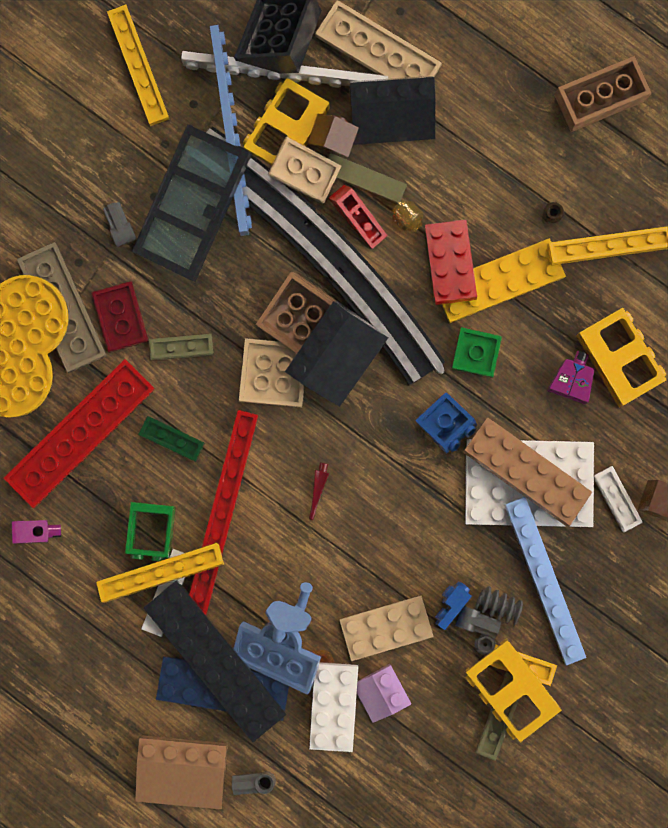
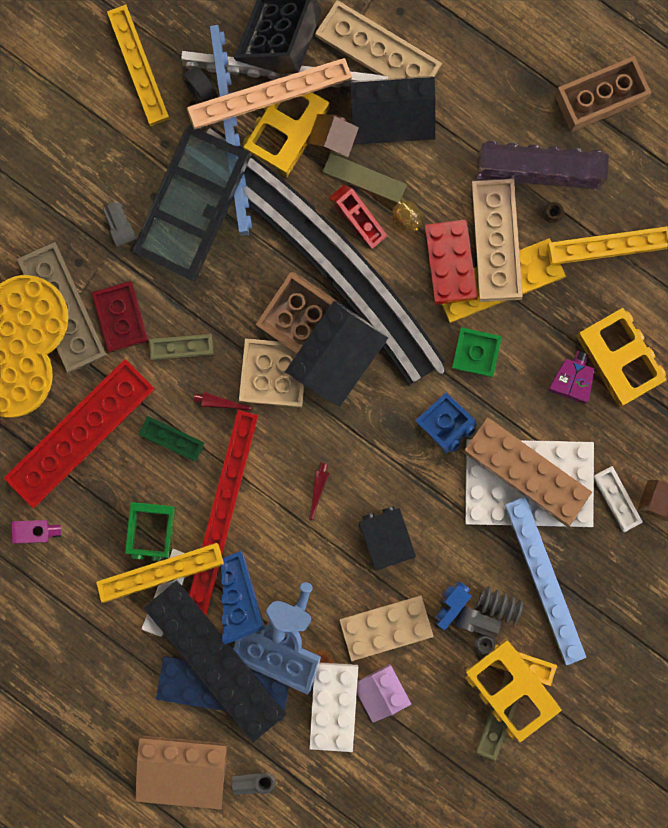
tan tile [267,137,341,204] -> none
none -> black tyre [182,66,218,103]
none -> light nougat plate [187,58,352,129]
none -> dark red piece [193,391,251,410]
none -> blue wing [221,551,265,644]
none -> black brick [359,506,416,571]
none -> tan plate [472,179,523,302]
none -> clear purple brick [476,141,609,190]

